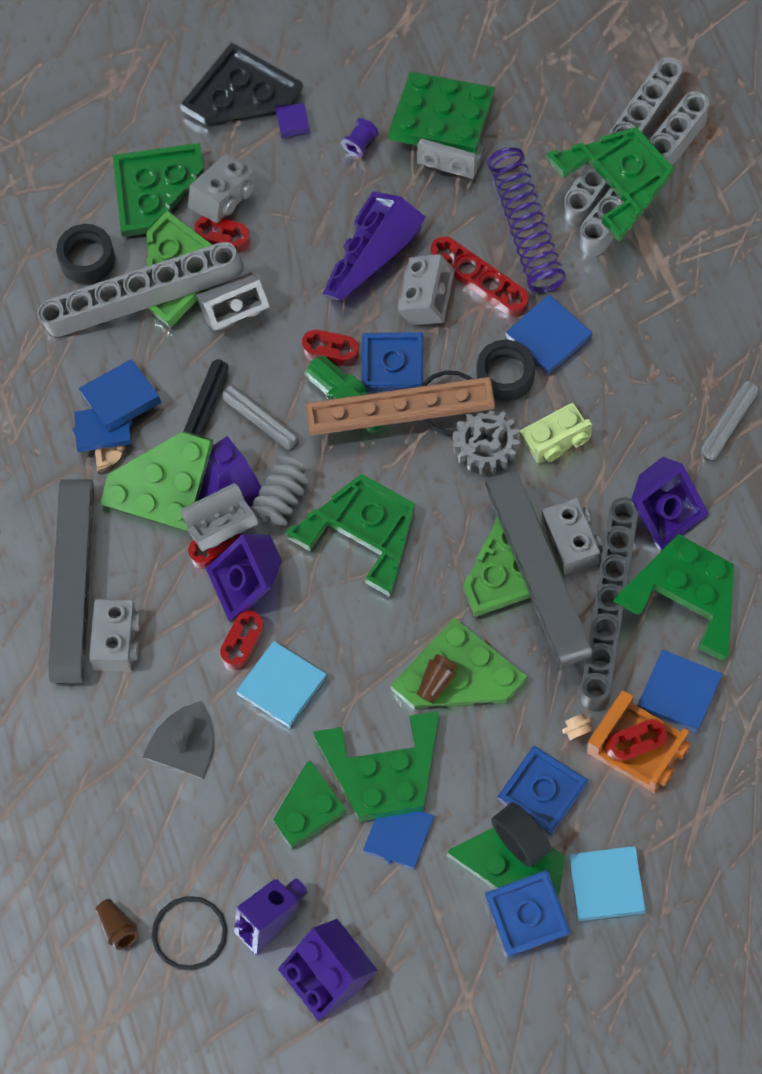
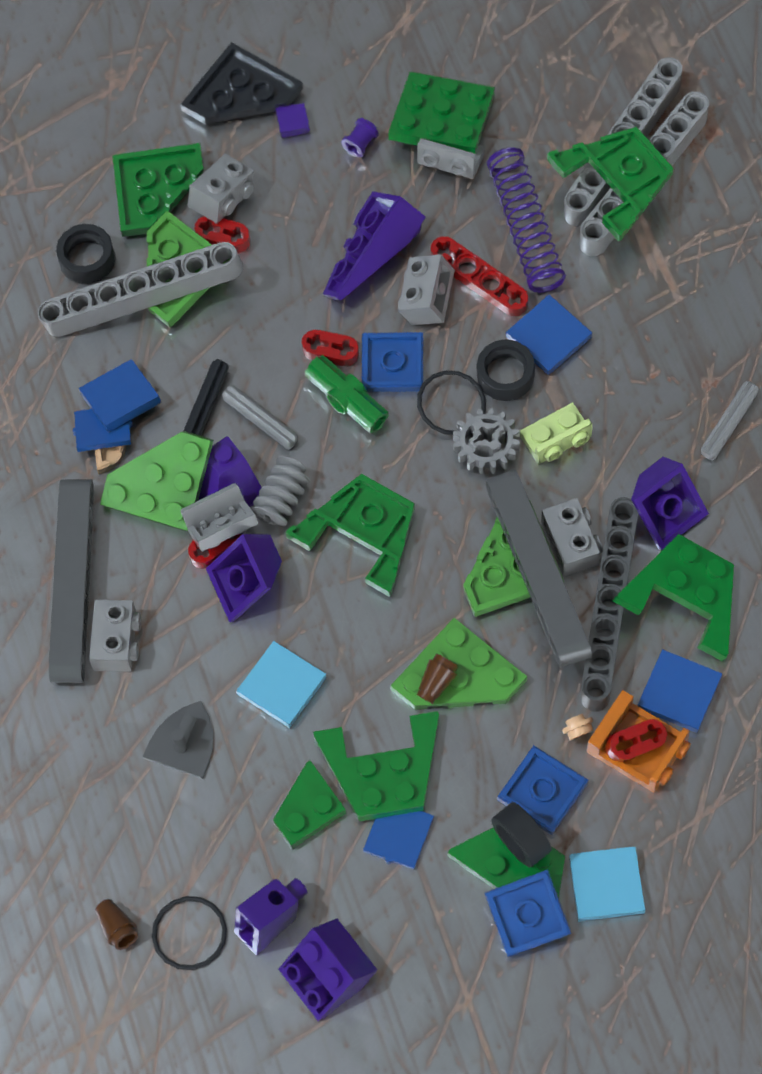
light grey brick [196,272,270,330] -> none
red beam [220,611,264,670] -> none
nougat tile [305,377,495,436] -> none

